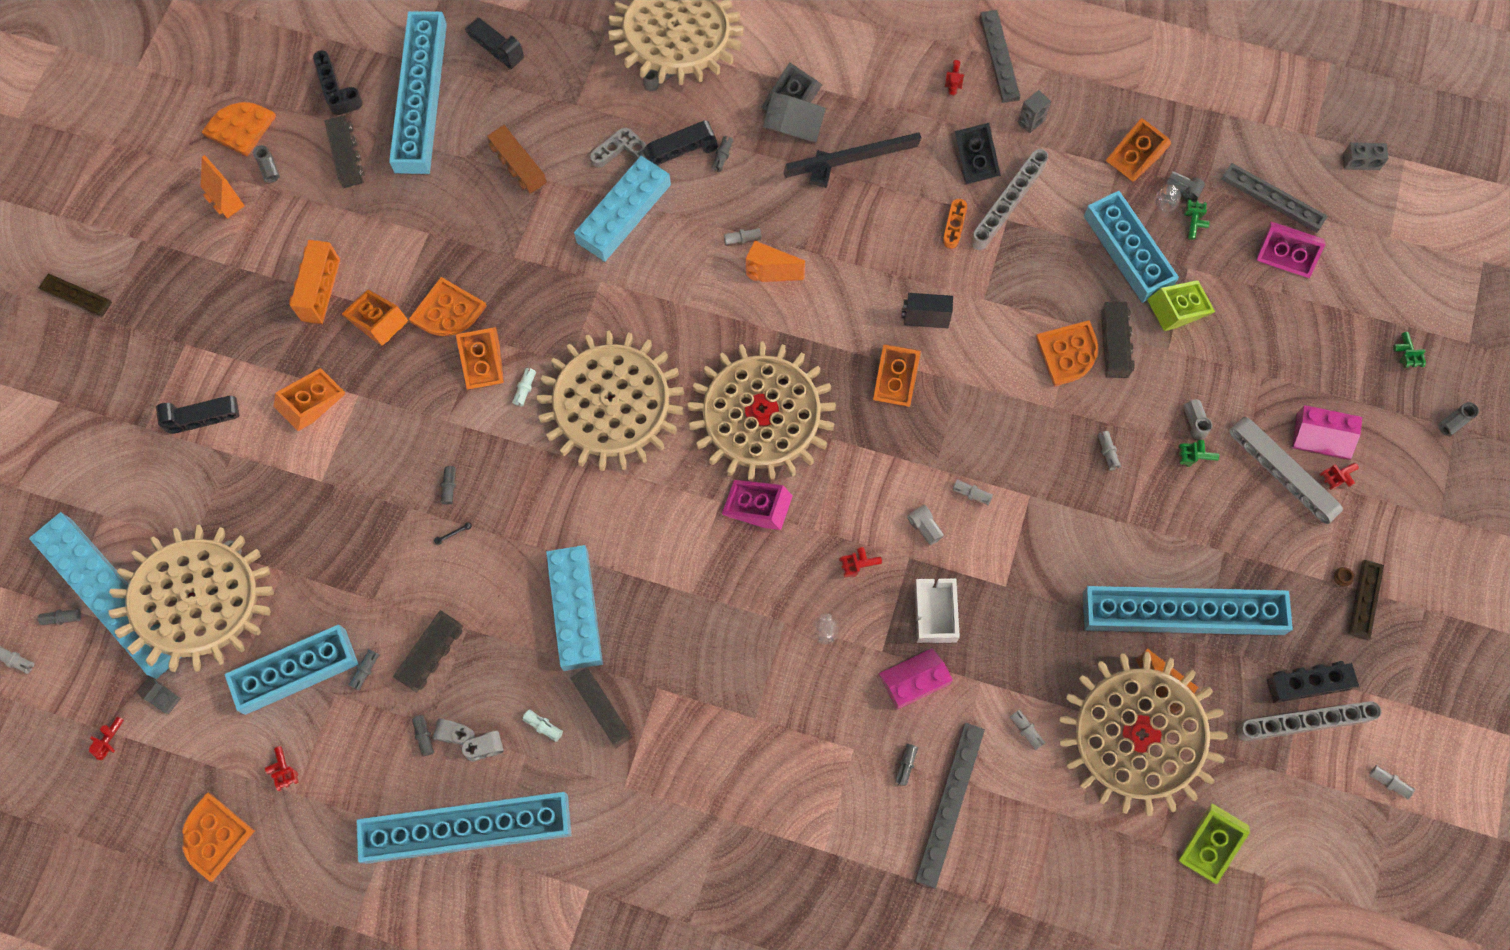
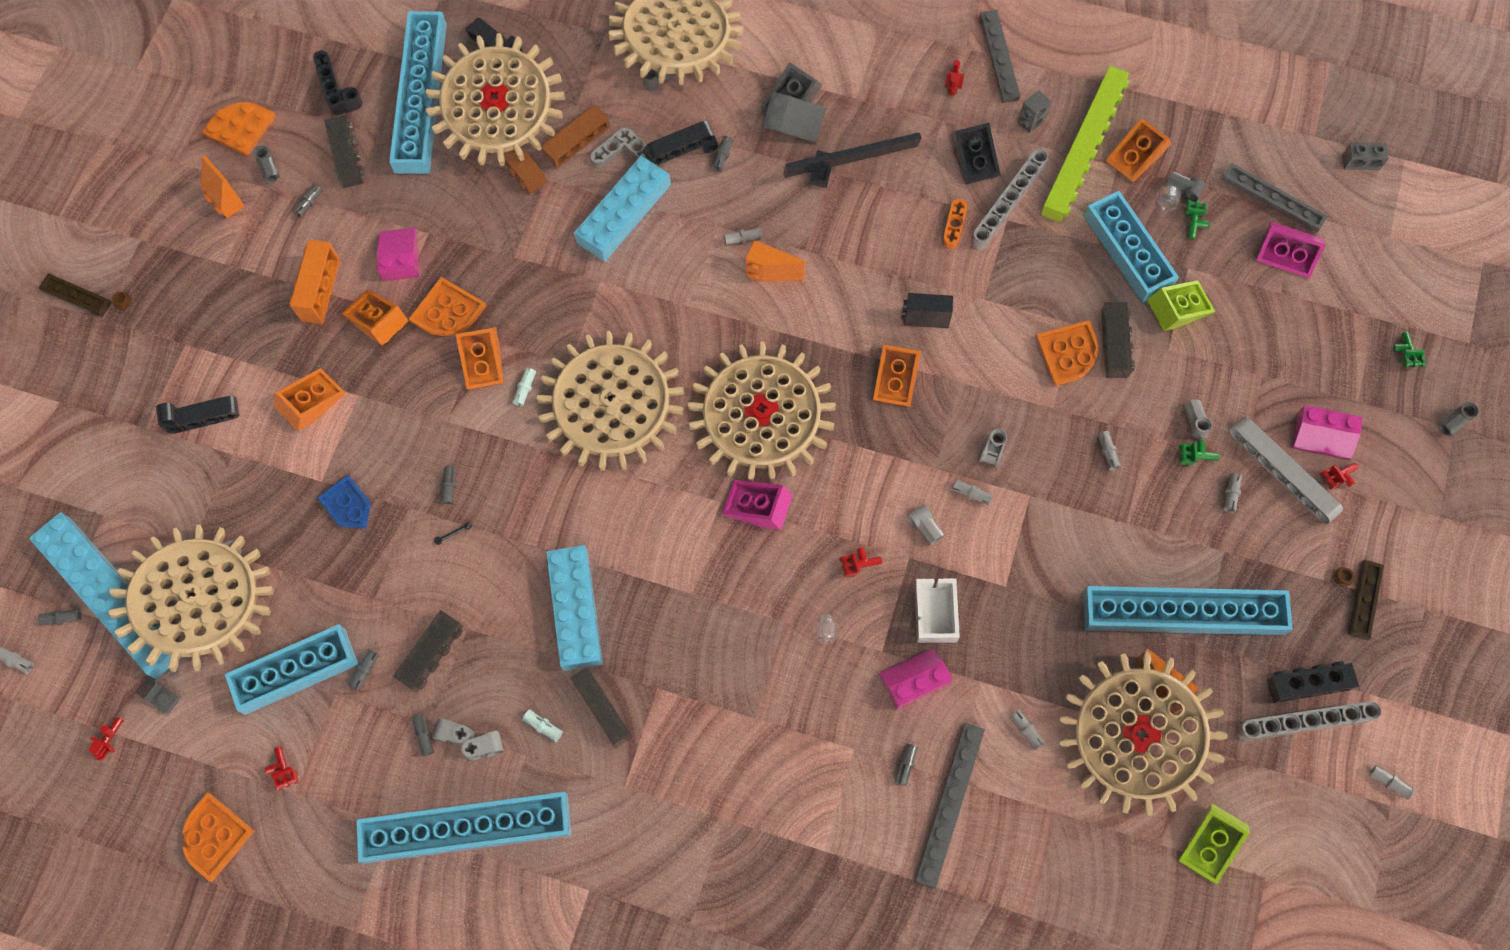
none -> reddish brown plate [112,292,132,310]
none -> dark grey pin [292,183,323,218]
none -> blue tile [317,475,371,529]
none -> dark pink slope [377,227,420,282]
none -> tan gear [426,33,565,166]
none -> dark orange brick [541,104,610,169]
none -> light grey piece [979,429,1007,468]
none -> lime brick [1041,66,1130,223]
none -> light grey pin [1223,473,1243,513]

